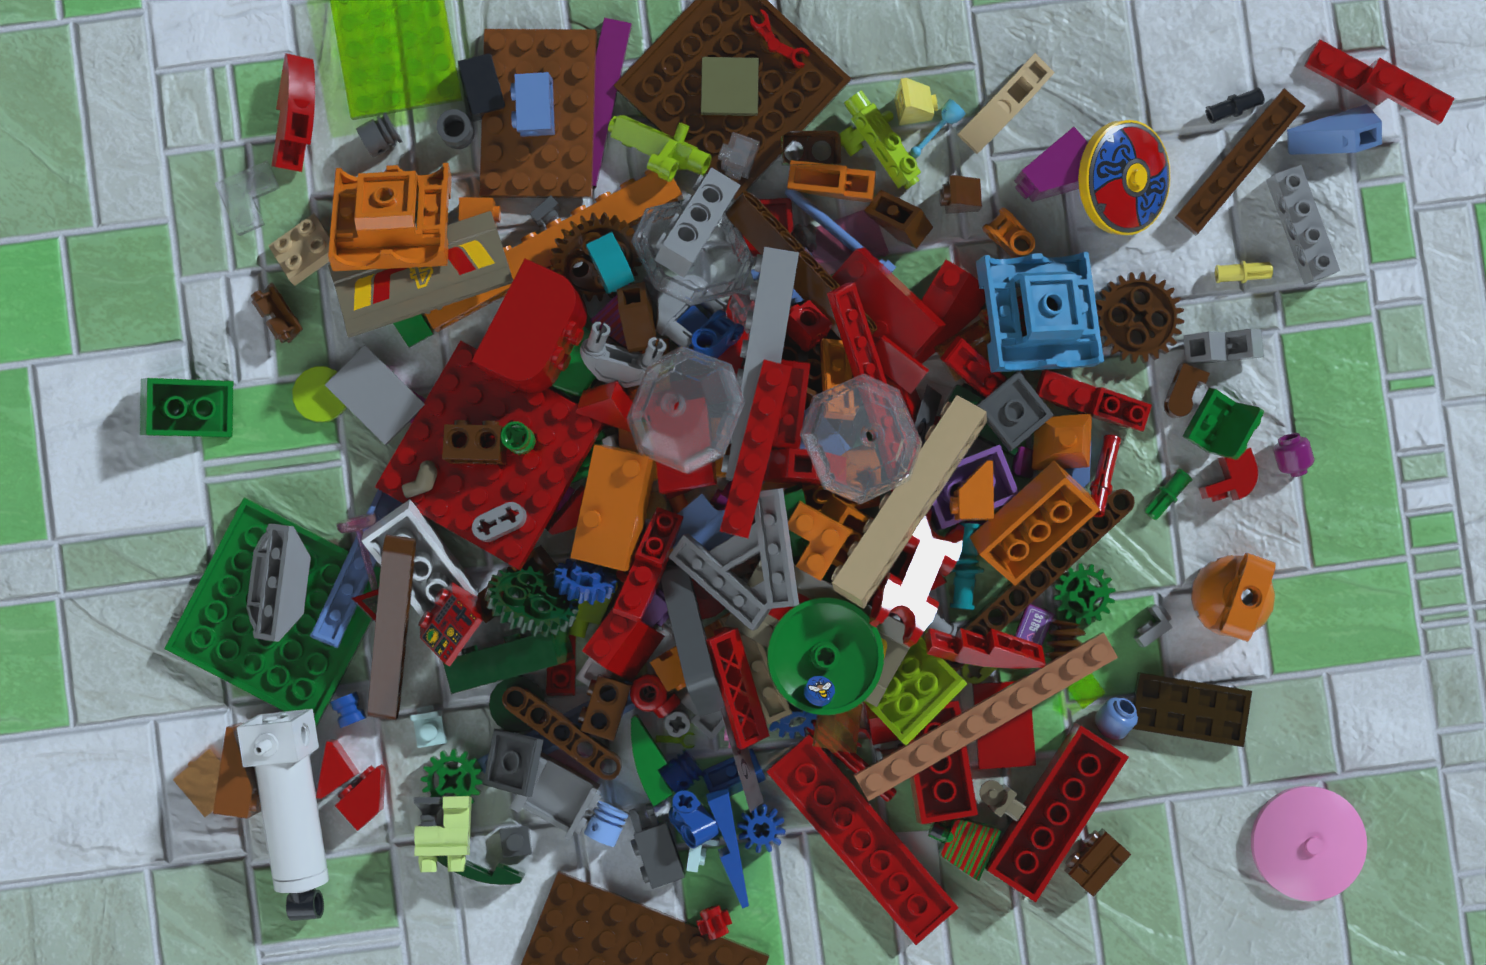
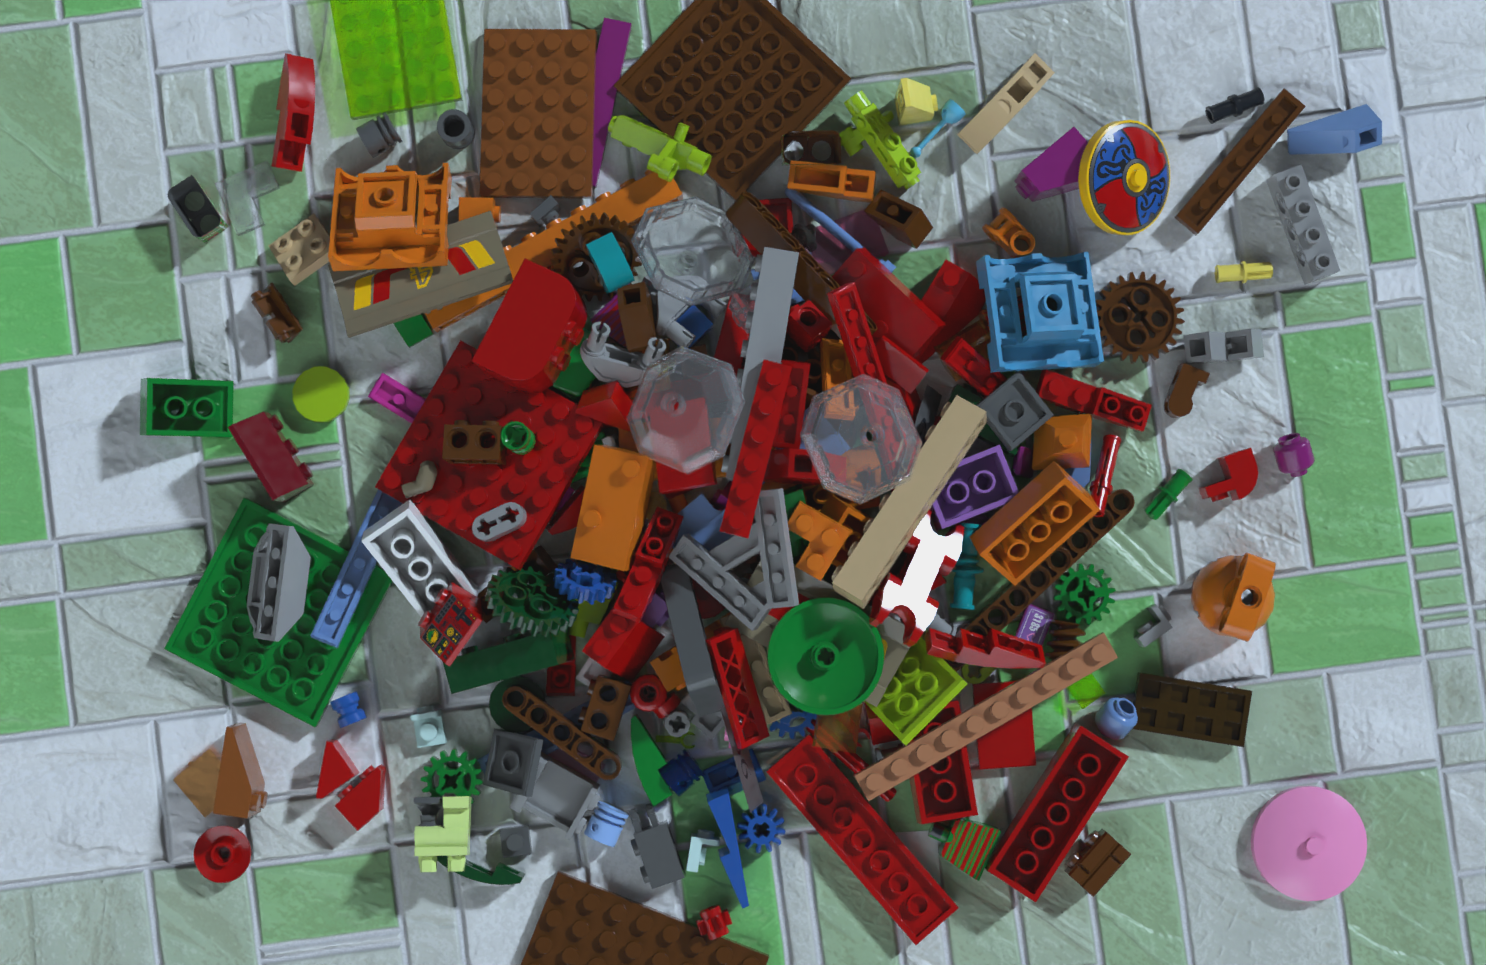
white piece [237,709,329,921] -> none
light grey tile [325,345,425,445] -> none
piece [336,513,379,623] -> none
beam [367,535,416,720] -> none
black panel [458,54,505,122] -> none
medium blue brick [510,72,555,137] -> none
light grey brick [655,167,740,278] -> none
blue piece [668,790,719,849] -> none
blue piece [691,309,744,365] -> none
olive tile [701,57,759,116] -> none
clear brick [718,132,760,180] -> none
red piece [750,9,810,68] -> none
blue tile [804,676,835,706] -> none
reddish brown slope [939,175,982,214] -> none
orange slope [950,461,994,520] -> none
dark tan hips [979,780,1026,821] -> none
green bracket [1182,387,1264,460] -> none
red bracket [1304,39,1455,125] -> none
none -> dark grey piece [168,175,229,243]
none -> red dish [194,825,252,883]
none -> dark red slope [228,411,314,503]

